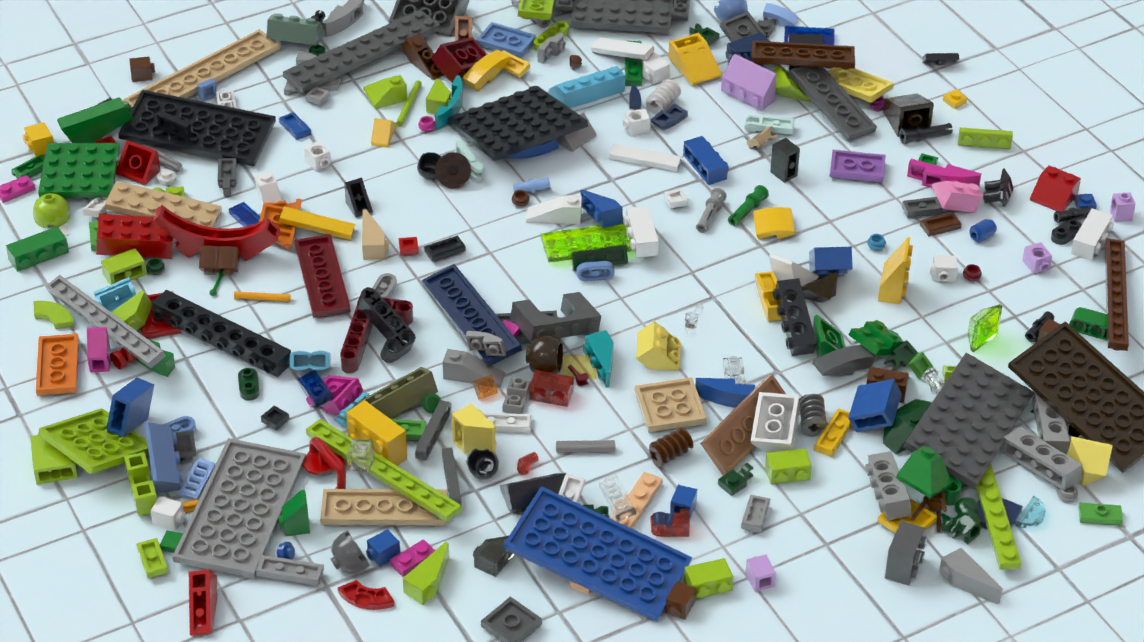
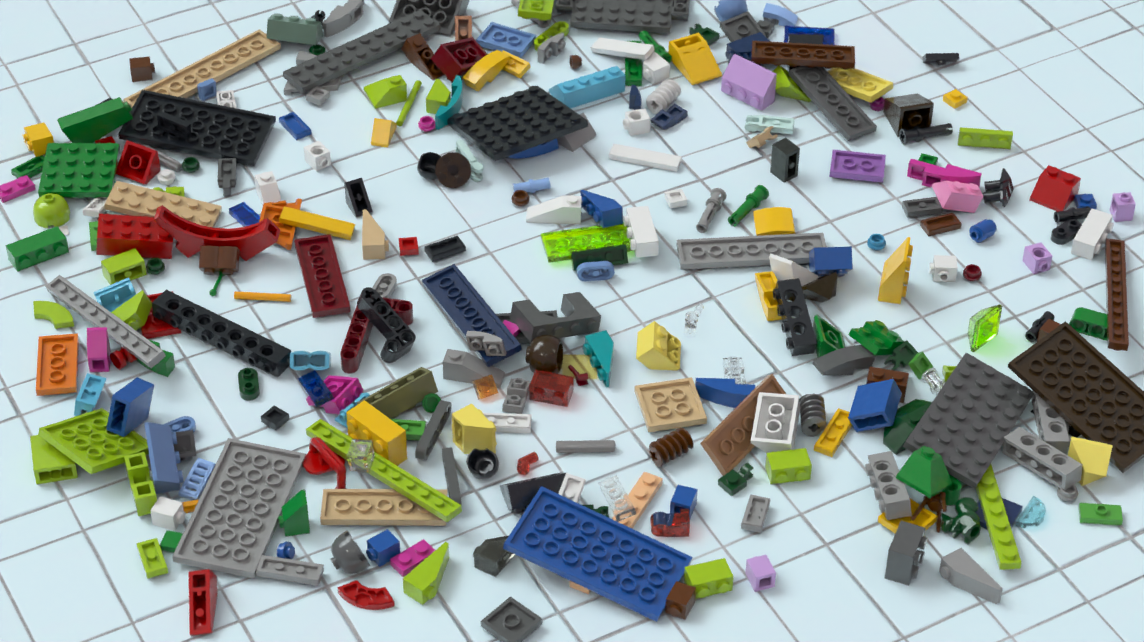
blue brick [683,136,729,185] -> none
none -> medium azure hinge [74,373,106,416]
none -> dark green plate [182,157,200,173]
none -> green pin [639,30,672,64]
none -> light grey plate [677,233,827,270]

